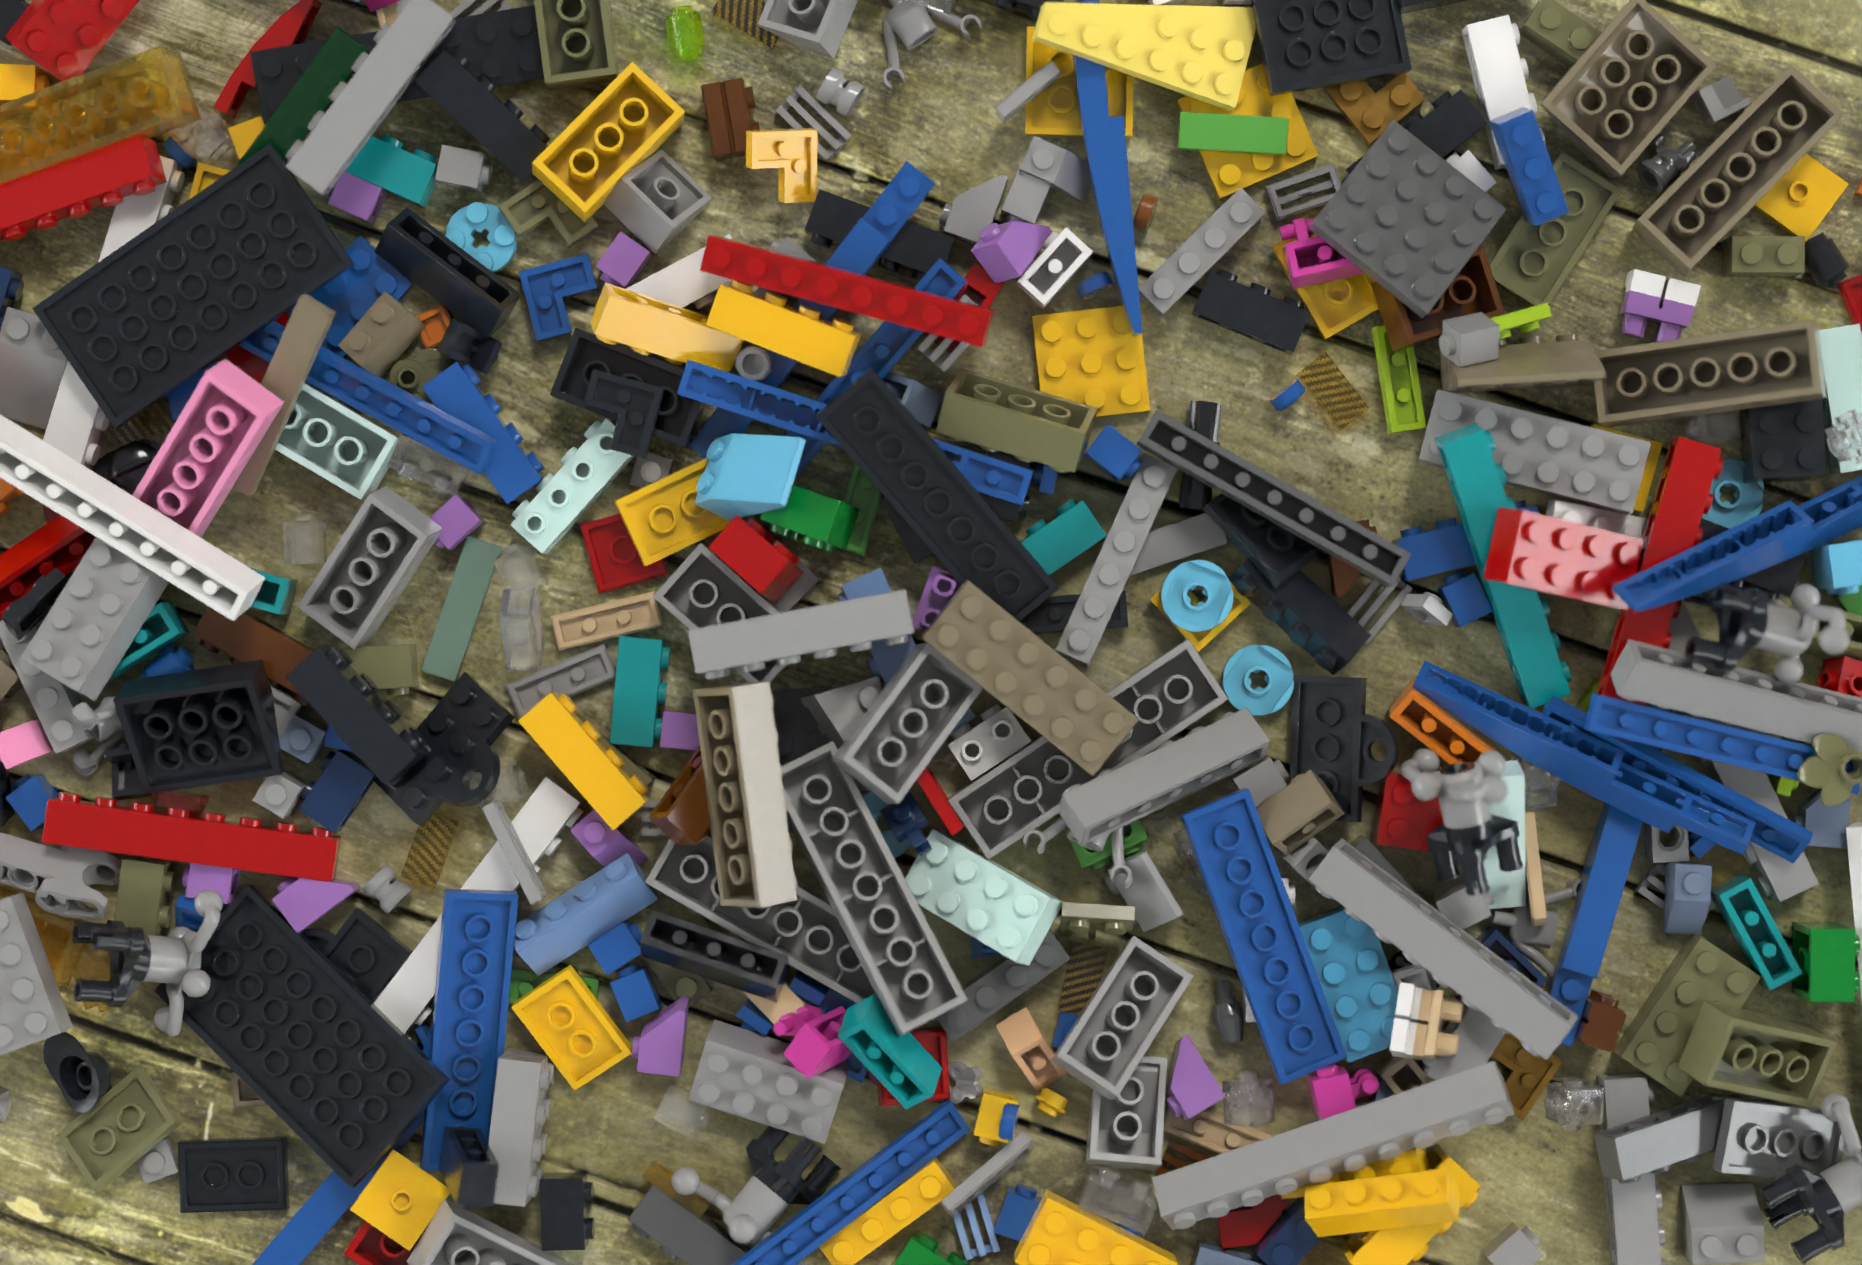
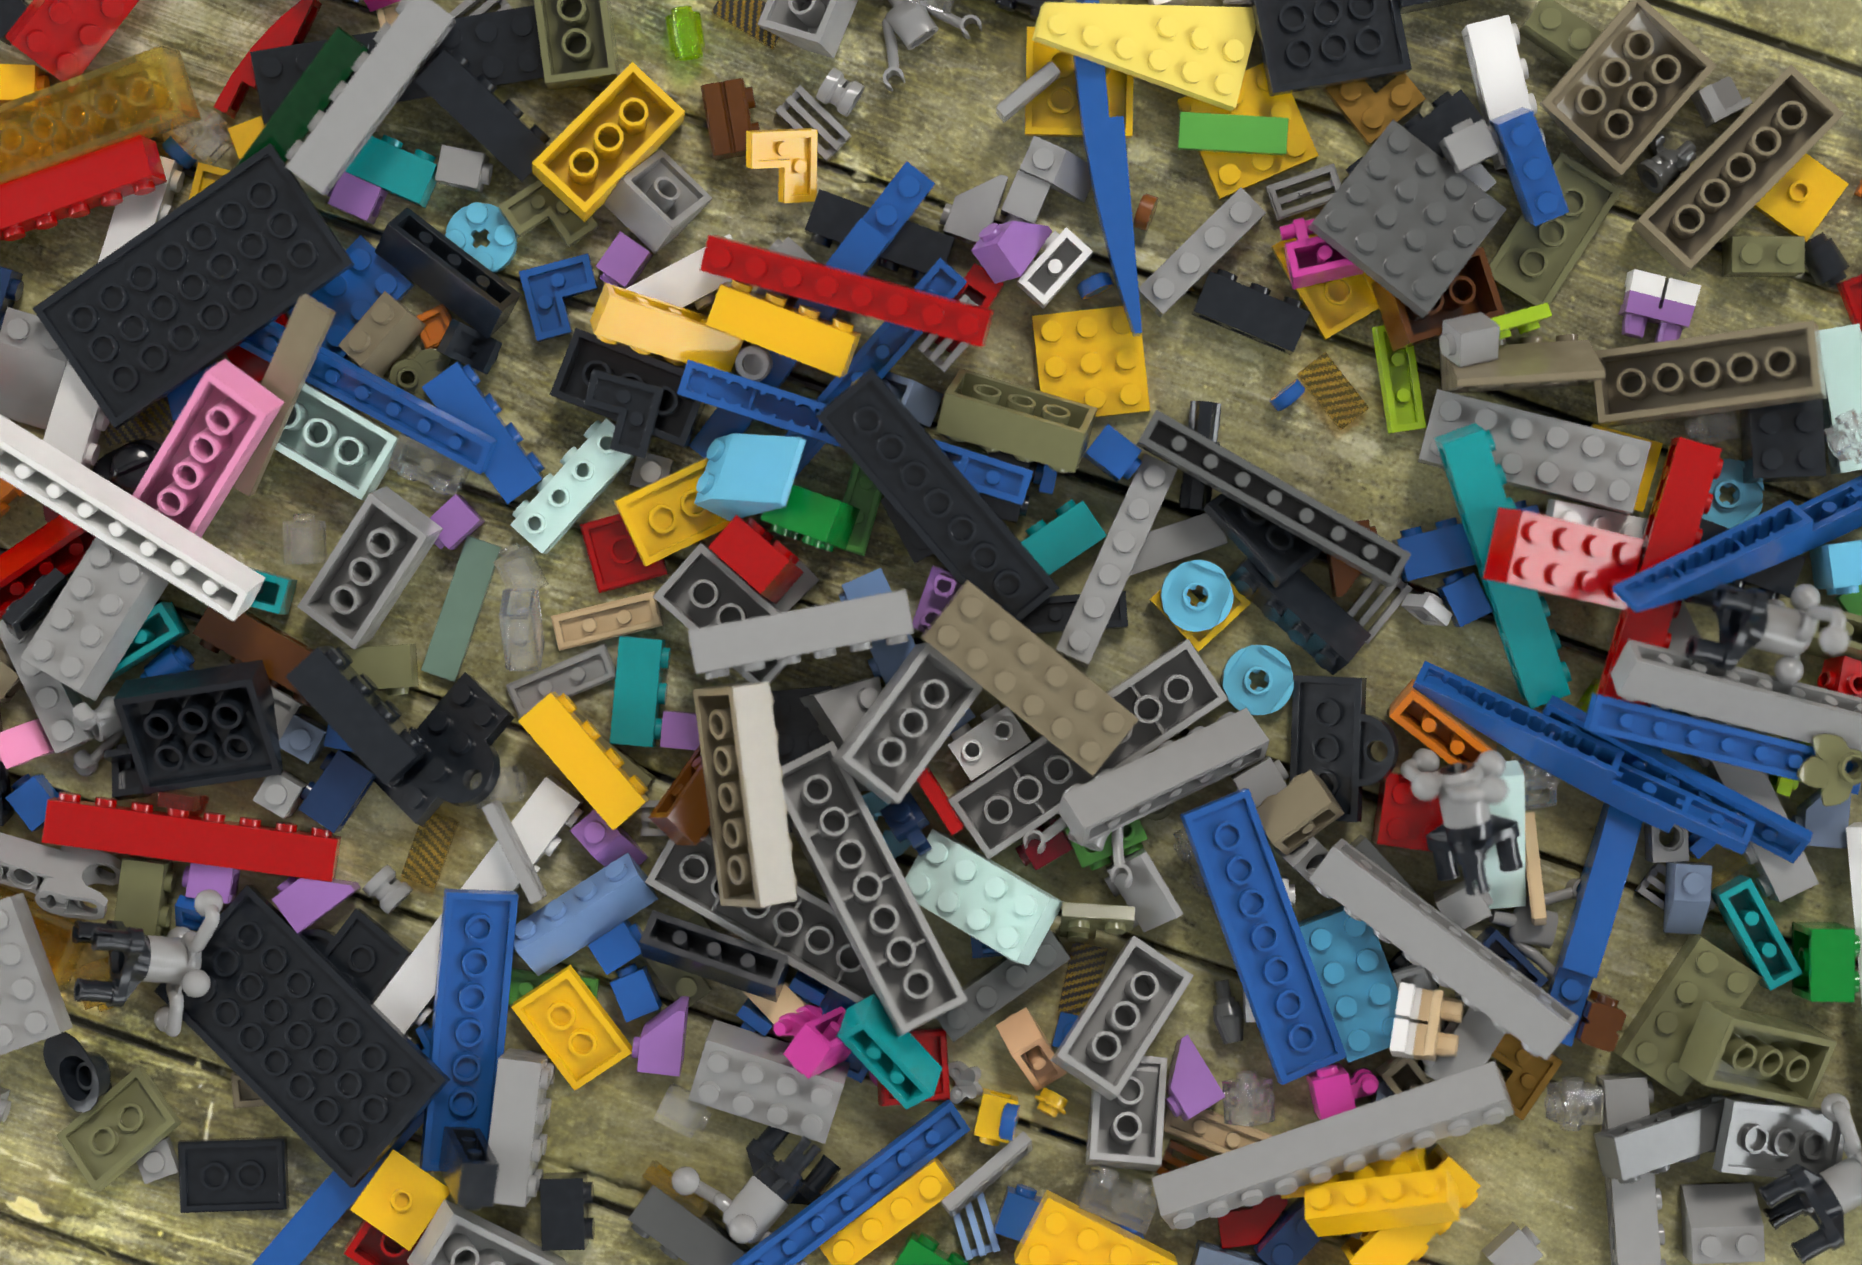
none -> dark red brick [1015,816,1073,870]
none -> light grey brick [1438,118,1500,174]

